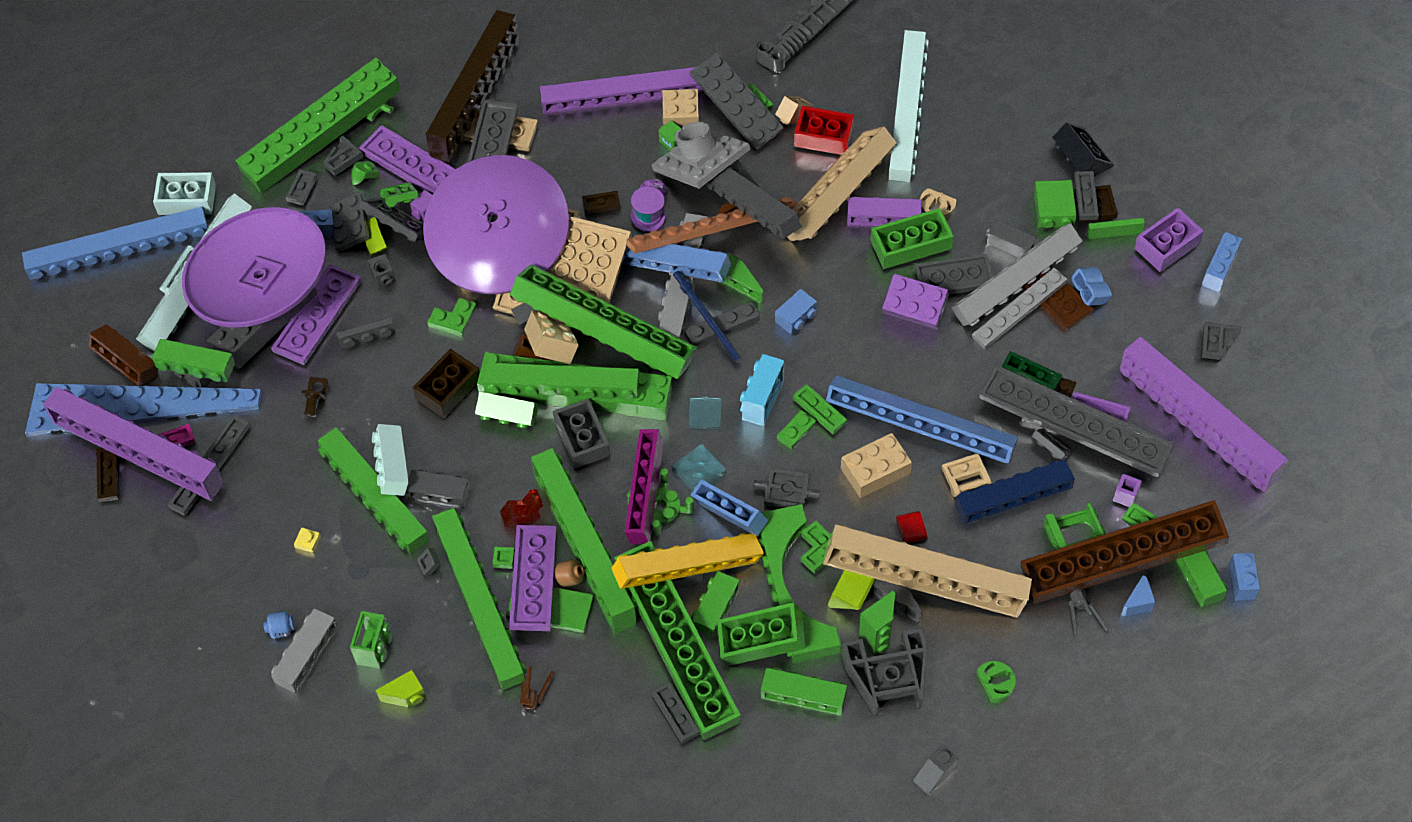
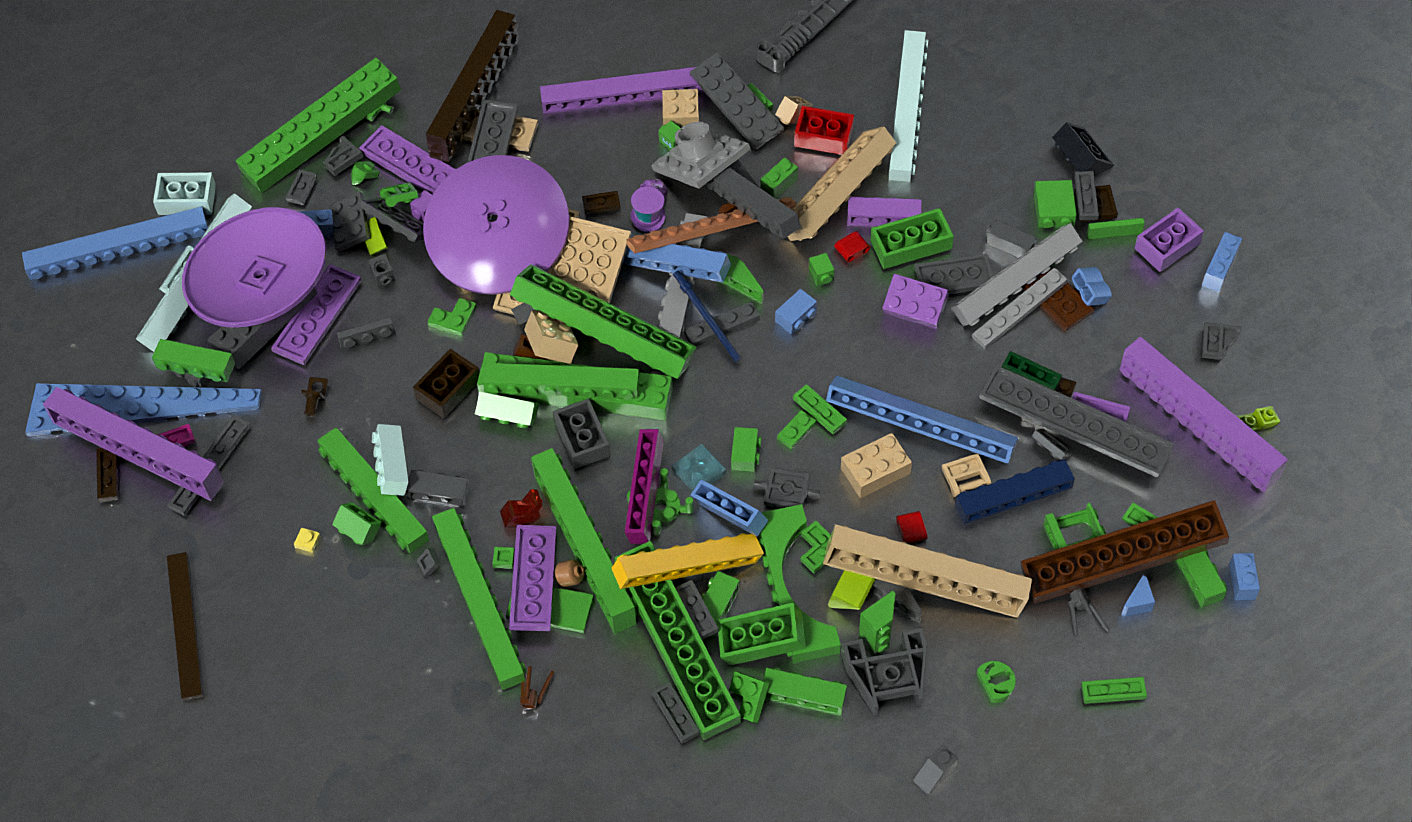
reddish brown brick [89,324,158,387] -> none
medium blue head [263,611,294,639] -> none
light grey brick [271,608,338,693] -> none
bright green piece [350,611,392,669] -> none
lime slope [376,670,426,707] -> none
clear light blue piece [689,396,721,430] -> none
medium azure brick [740,354,784,426] -> none
tan piece [920,188,956,219] -> none
medium lavender brick [1113,474,1141,507] -> none
none -> dark brown tile [167,552,203,701]
none -> bright green brick [332,502,382,545]
none -> dark grey plate [675,580,719,640]
none -> bright green plate [729,671,769,723]
none -> bright green brick [731,427,761,472]
none -> bright green brick [760,157,798,199]
none -> bright green brick [809,253,834,285]
none -> red piece [834,231,871,263]
none -> bright green plate [1081,677,1147,704]
none -> lime slope [1237,406,1281,432]

